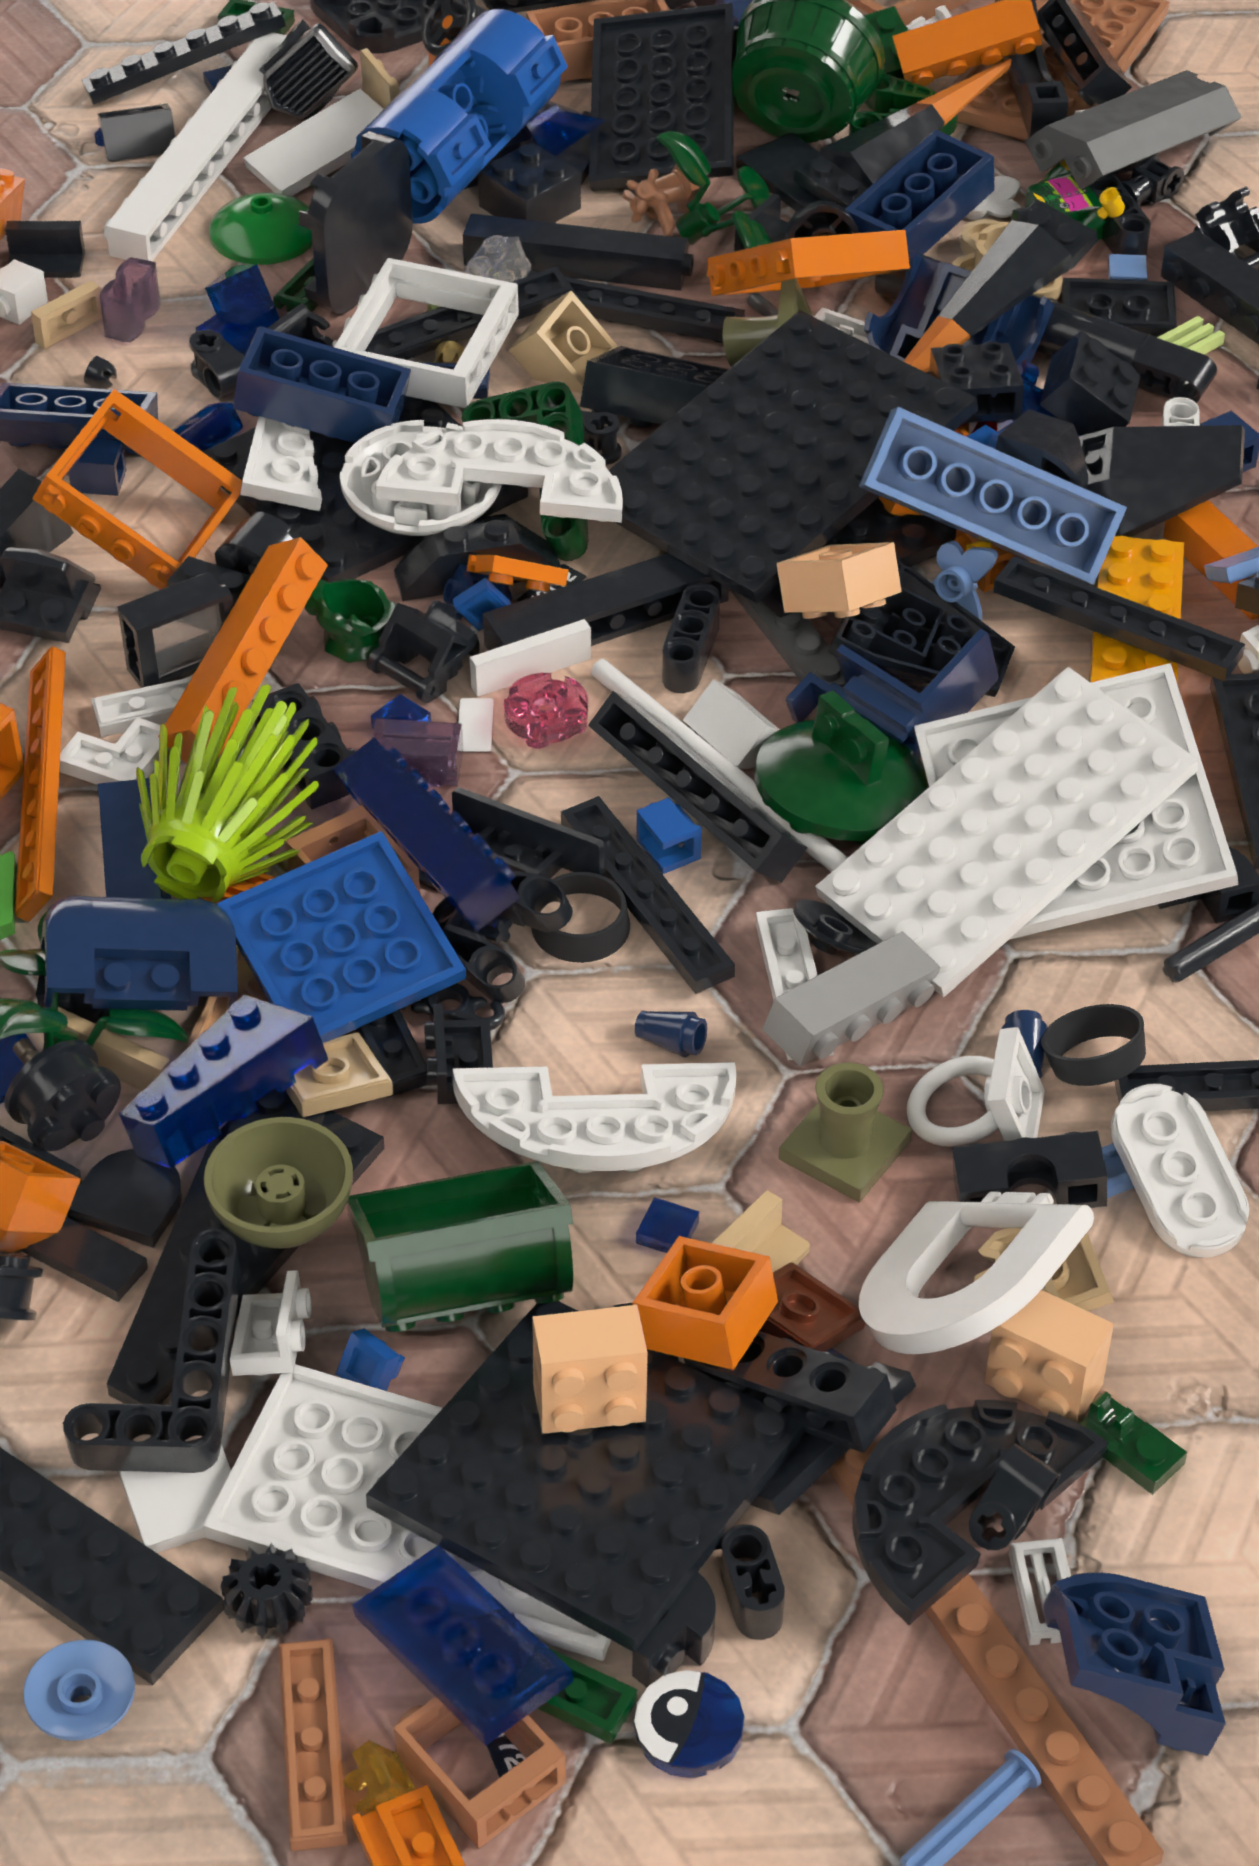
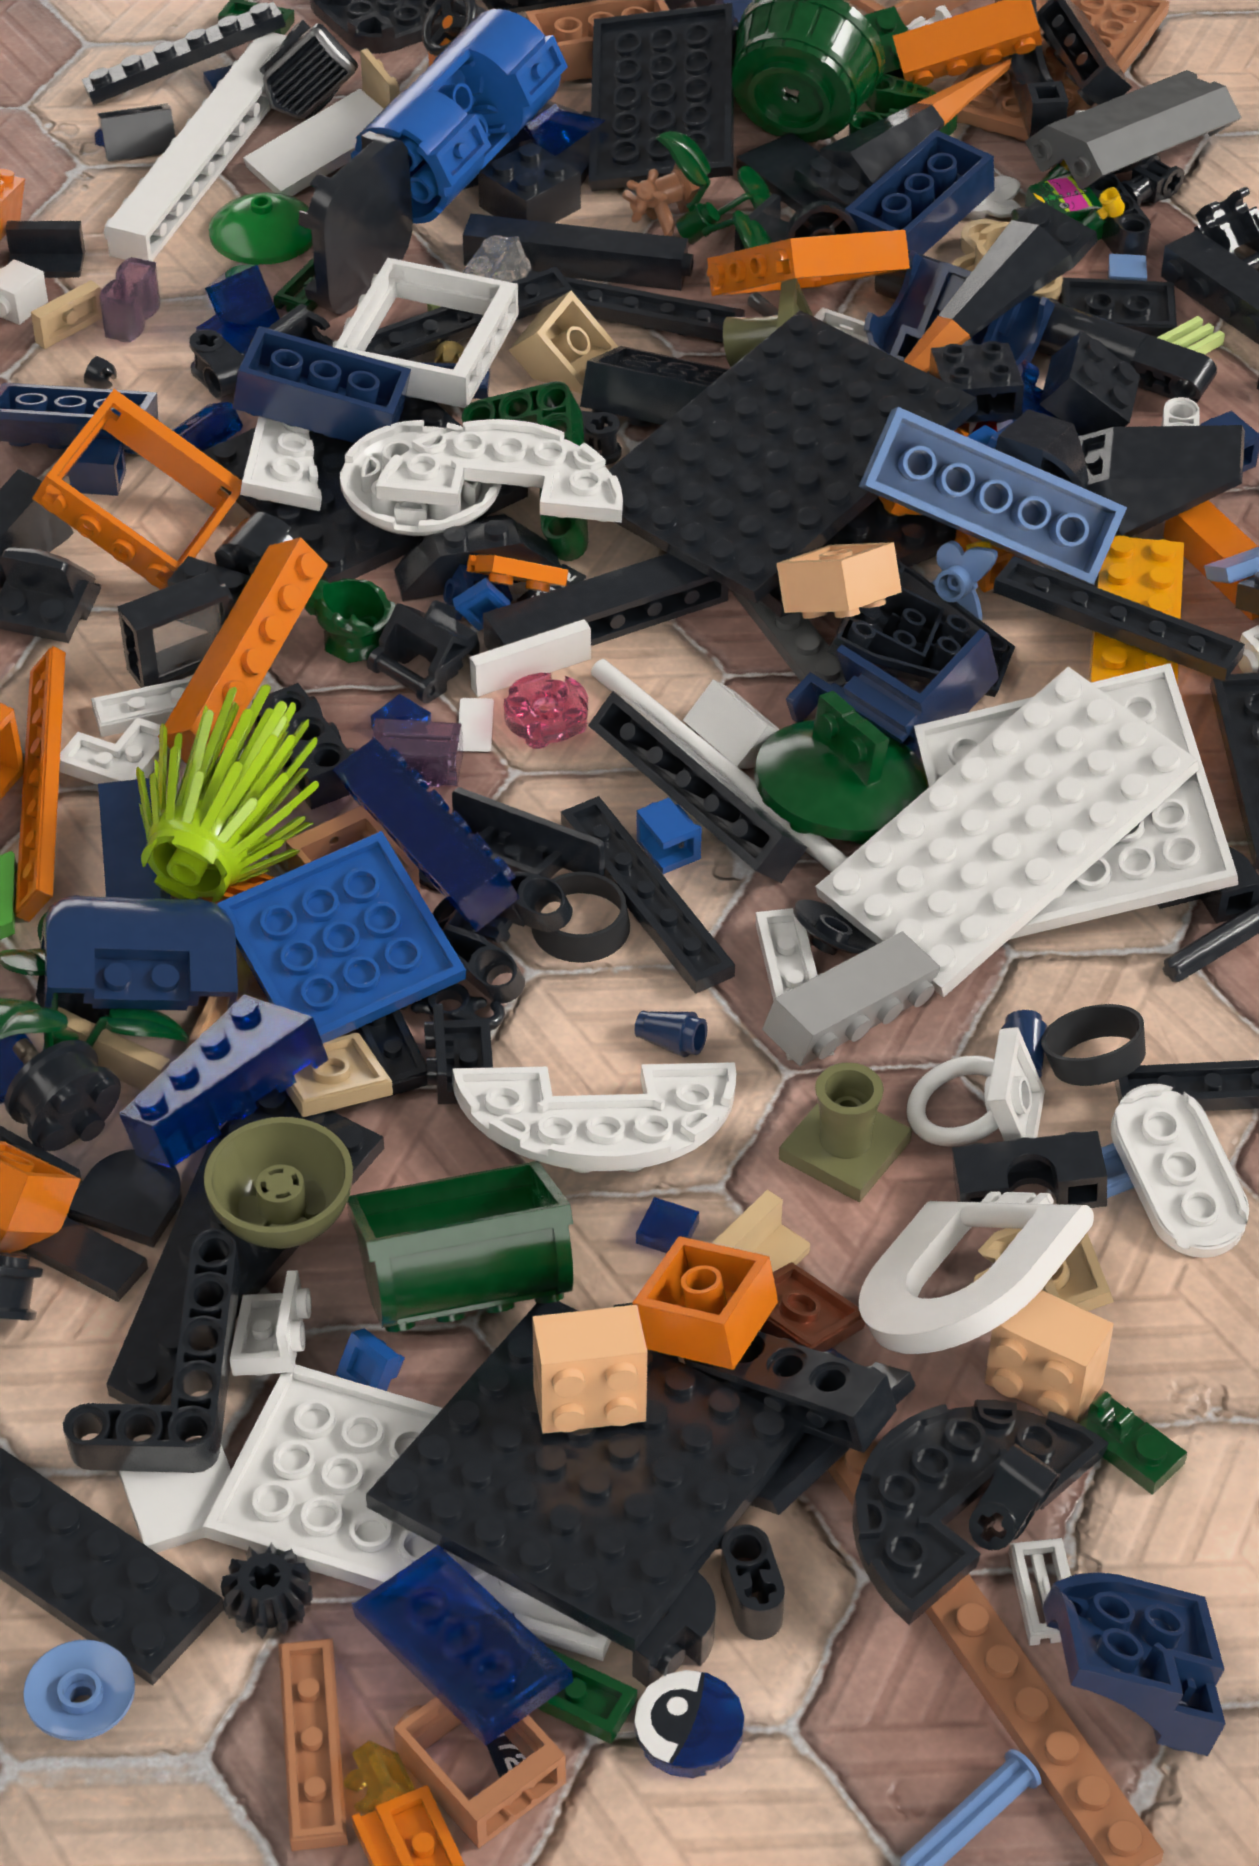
black beam [662,583,720,693] -> none

